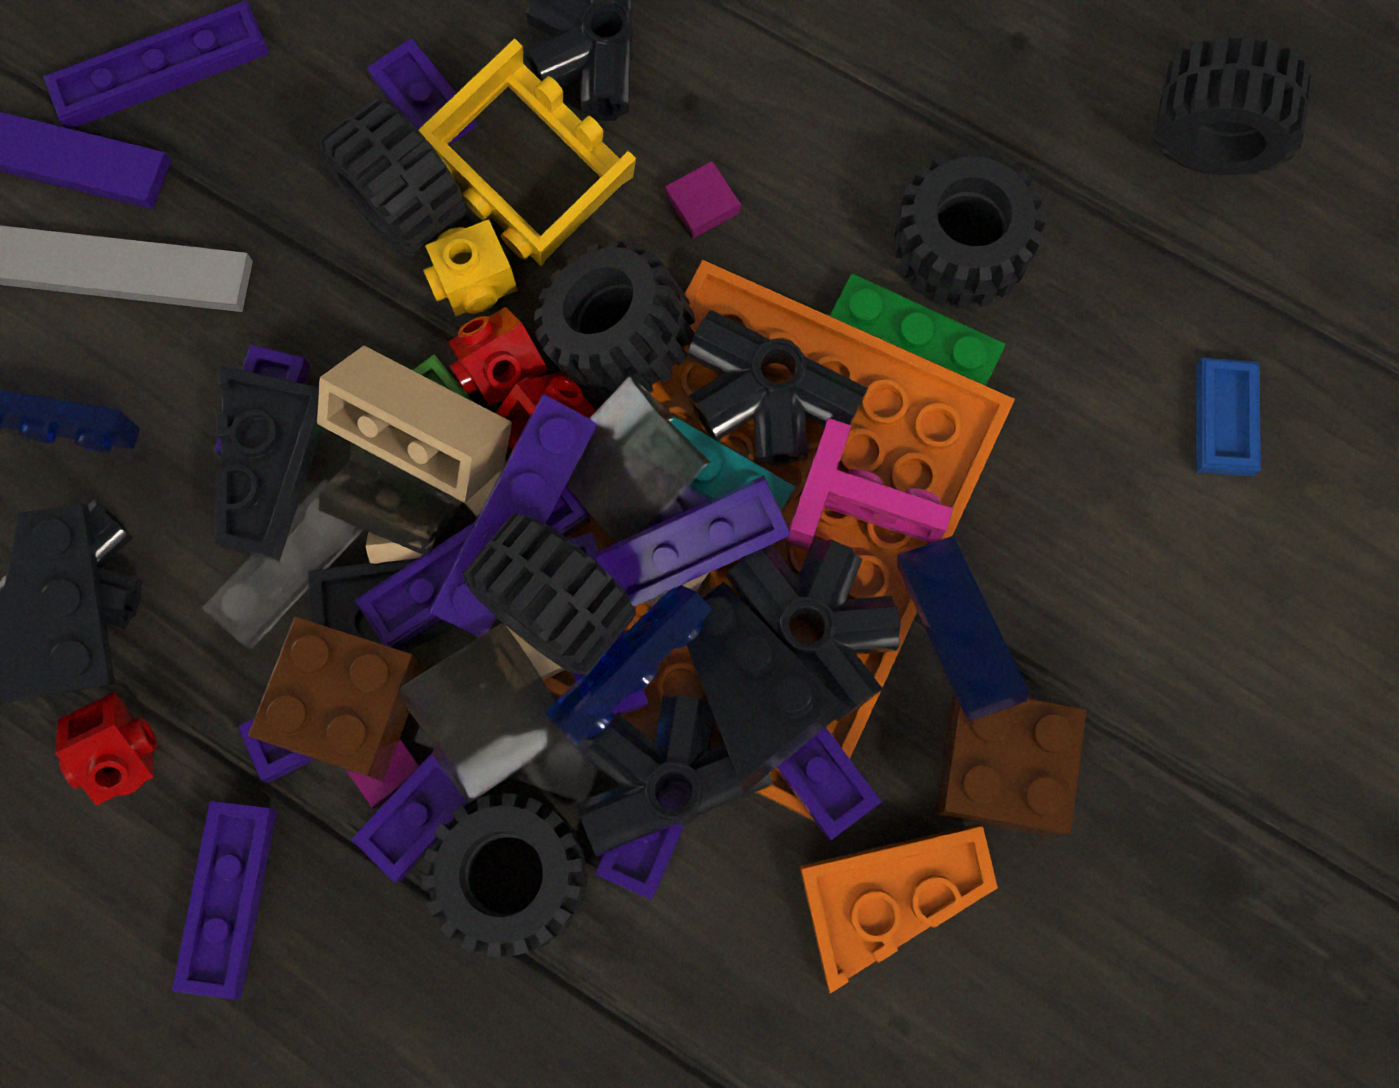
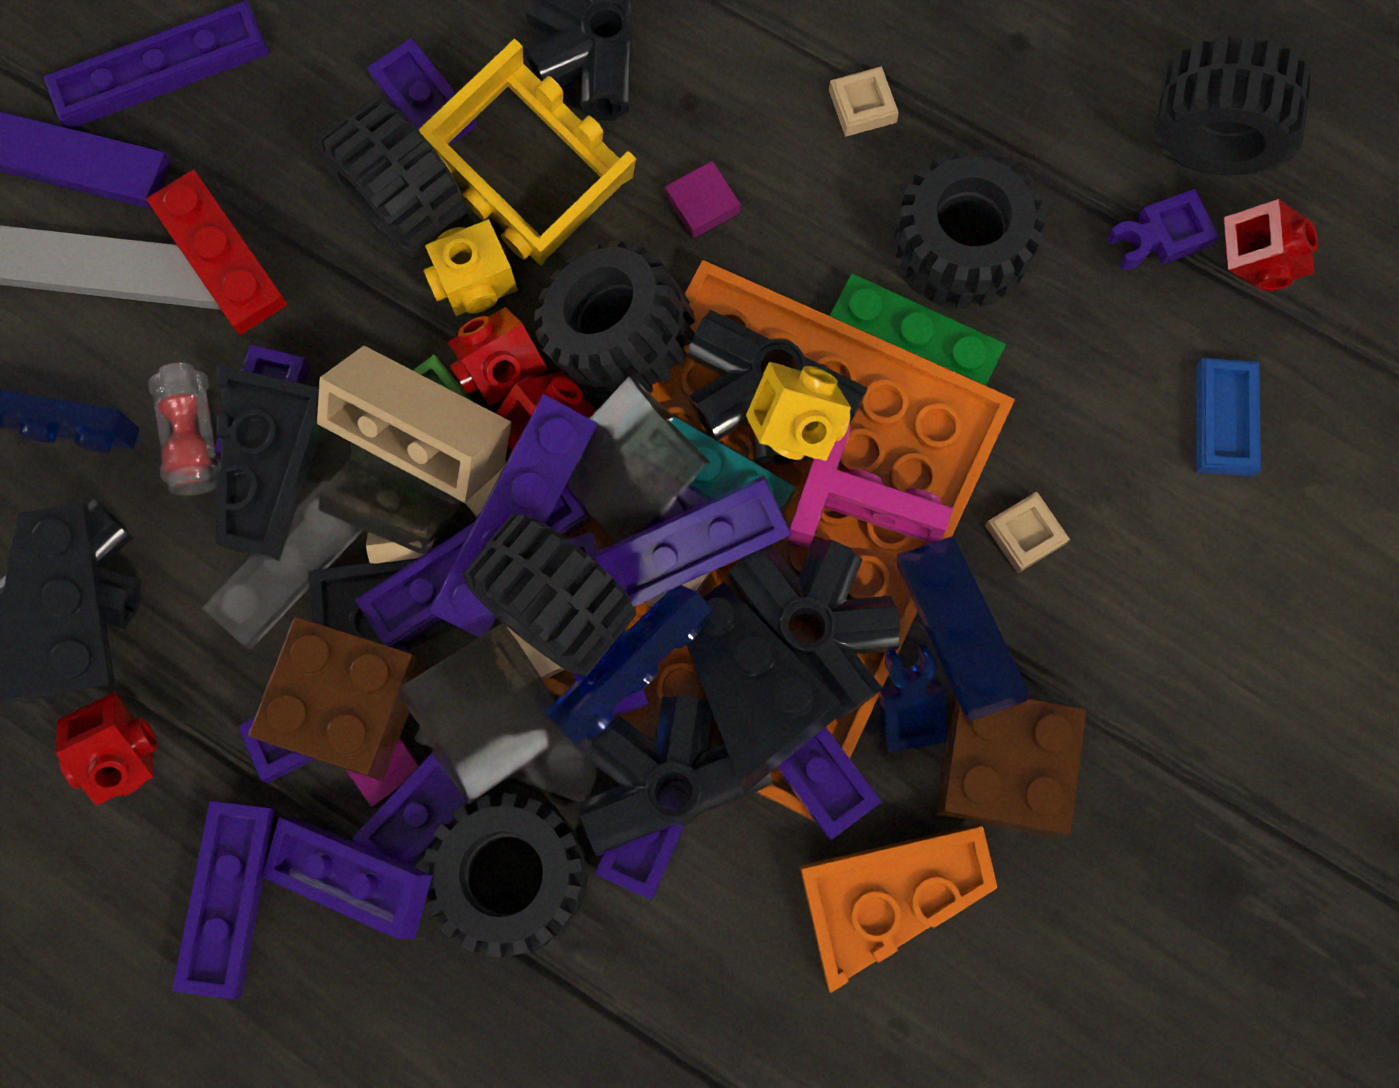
none -> red plate [146,169,288,335]
none -> clear piece [148,363,221,496]
none -> dark purple plate [262,817,433,940]
none -> yellow brick [746,362,851,461]
none -> tan tile [829,66,899,137]
none -> clear blue plate [879,644,947,752]
none -> tan tile [985,492,1070,574]
none -> dark purple plate [1107,189,1219,270]
none -> red brick [1224,199,1318,291]

